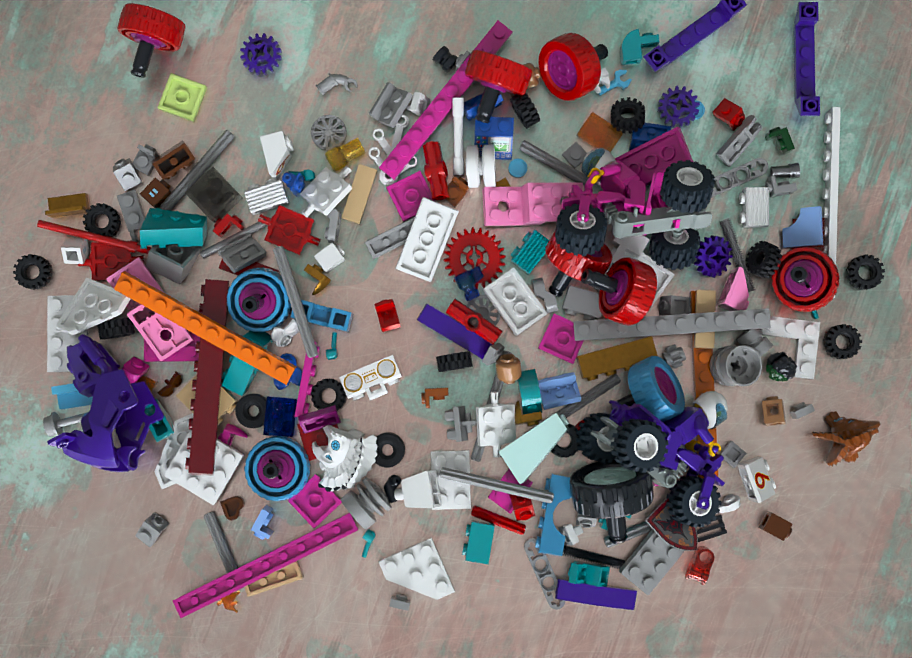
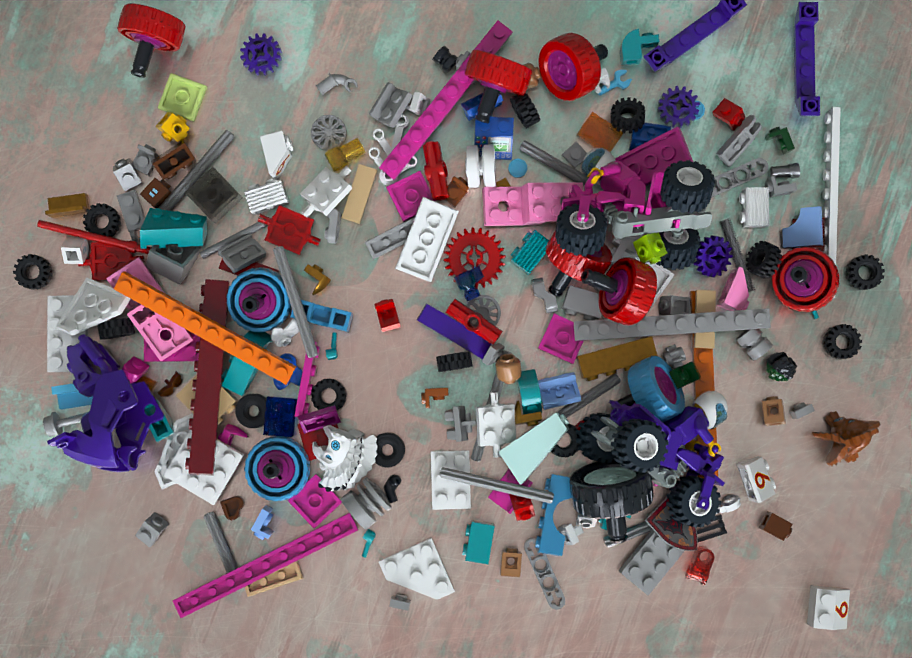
red bracket [213,213,245,238] -> none
clear orange piece [217,592,240,613] -> none
blue hinge [282,172,306,196] -> none
teal hand [289,169,315,182] -> none
white brick [314,243,345,273] -> none
white piece [339,355,402,401] -> none
white torso [394,470,442,508] -> none
white piece [452,97,464,175] -> none
red axle [471,506,526,535] -> none
white plate [483,268,548,336] -> none
dark purple slope [555,579,637,610] -> none
black axle [563,545,625,569] -> none
teal brick [568,561,610,587] -> none
light grey wheel [710,345,762,386] -> none
light grey plate [720,441,747,468] -> none
white plate [760,316,820,379] -> none
none -> yellow brick [155,112,190,143]
none -> medium nougat brick [500,547,522,577]
none -> lime brick [632,233,667,265]
none -> dark green bracket [669,361,701,389]
none -> white slope [807,585,850,630]

